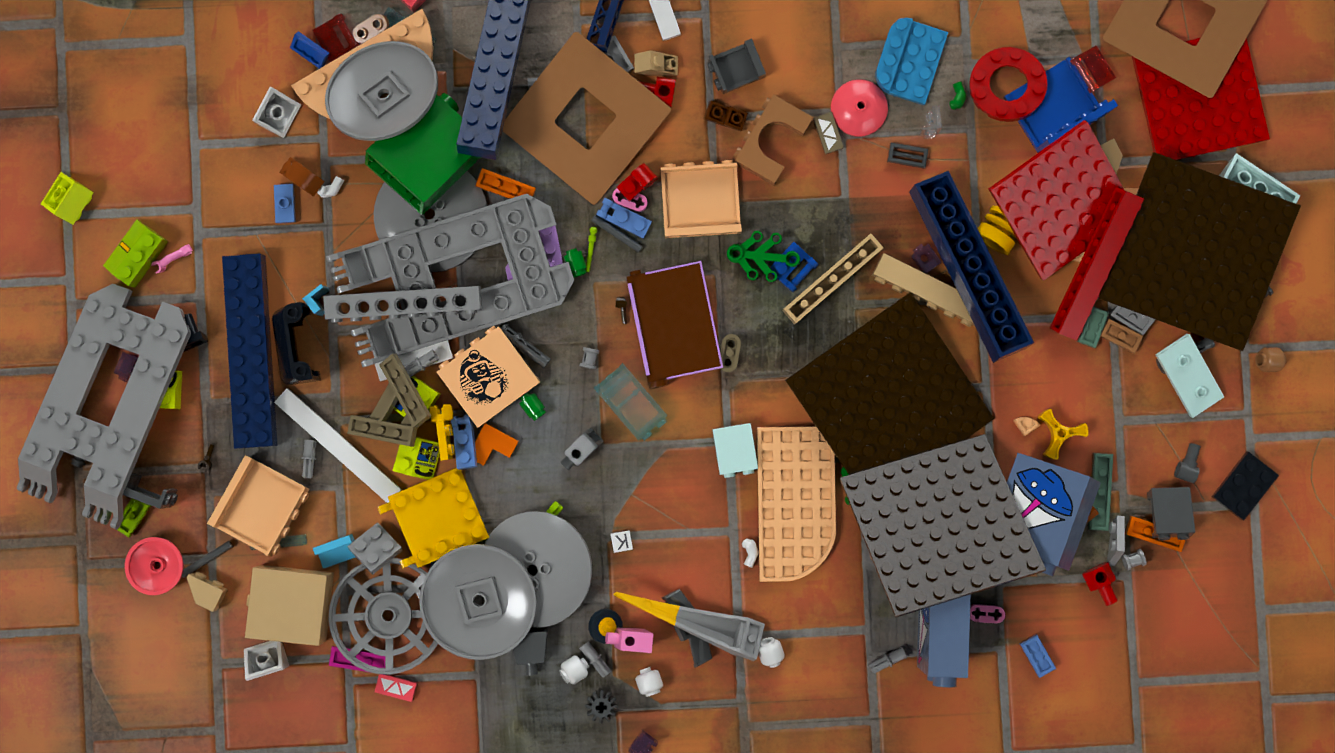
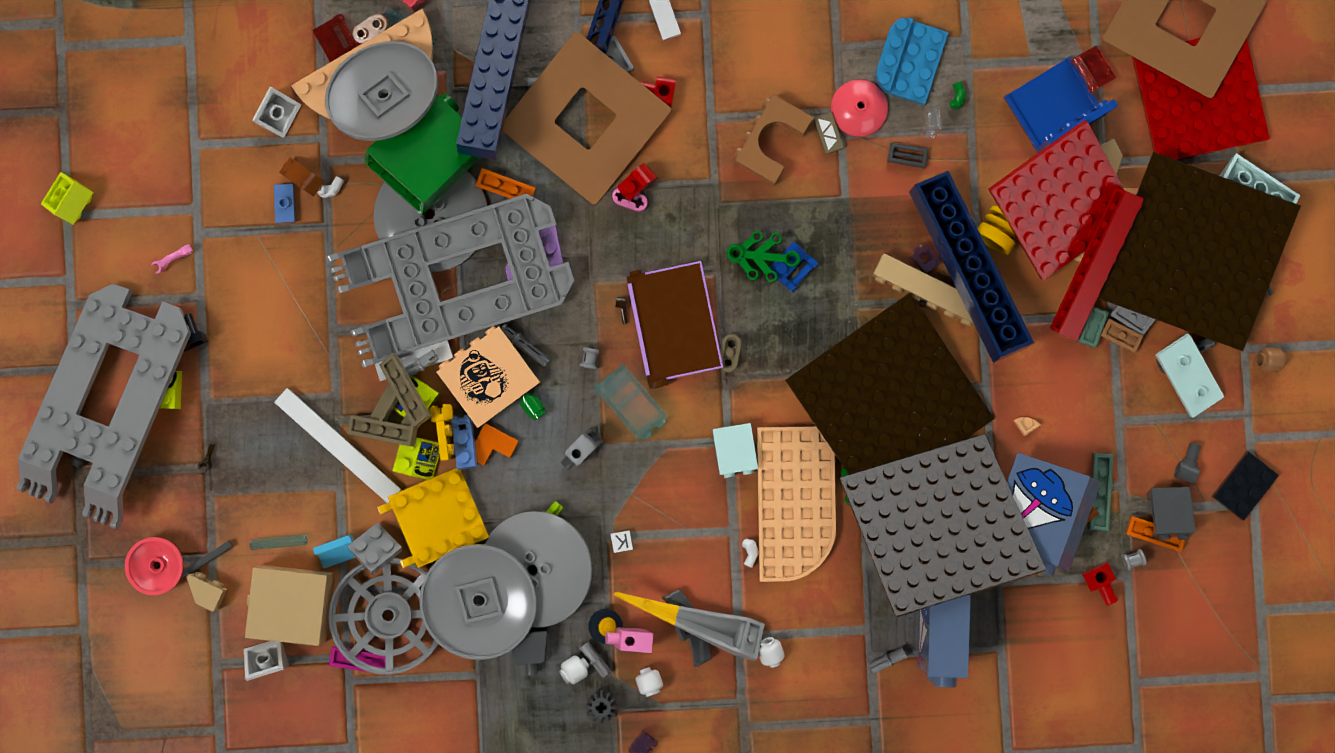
lime slope [103,219,169,288] -> none
brick [114,352,138,383] -> none
lime plate [117,498,151,537] -> none
dark grey panel [123,473,178,509] -> none
light nougat panel [207,455,309,557] -> none
dark blue brick [222,254,278,449] -> none
black windscreen [272,302,321,385] -> none
blue plate [290,31,329,69] -> none
light grey axle [301,440,317,479] -> none
medium azure panel [302,284,330,316] -> none
light grey brick [323,286,482,323] -> none
coral tile [374,674,417,702] -> none
green brick [563,248,587,278] -> none
lime piece [586,226,597,272] -> none
dark grey bar [591,215,643,253] -> none
medium blue plate [596,198,652,239] -> none
tan slope [635,50,678,76] -> none
light nougat panel [661,160,742,238] -> none
reddish brown slope [703,101,748,131] -> none
dark grey panel [707,38,766,94] -> none
tan brick [782,234,883,325] -> none
red plate [969,47,1047,122] -> none
bright pink beam [970,604,1005,624] -> none
medium blue plate [1019,634,1056,678] -> none
yellow piece [1038,409,1088,460] -> none
light grey wing [1107,515,1125,566] -> none

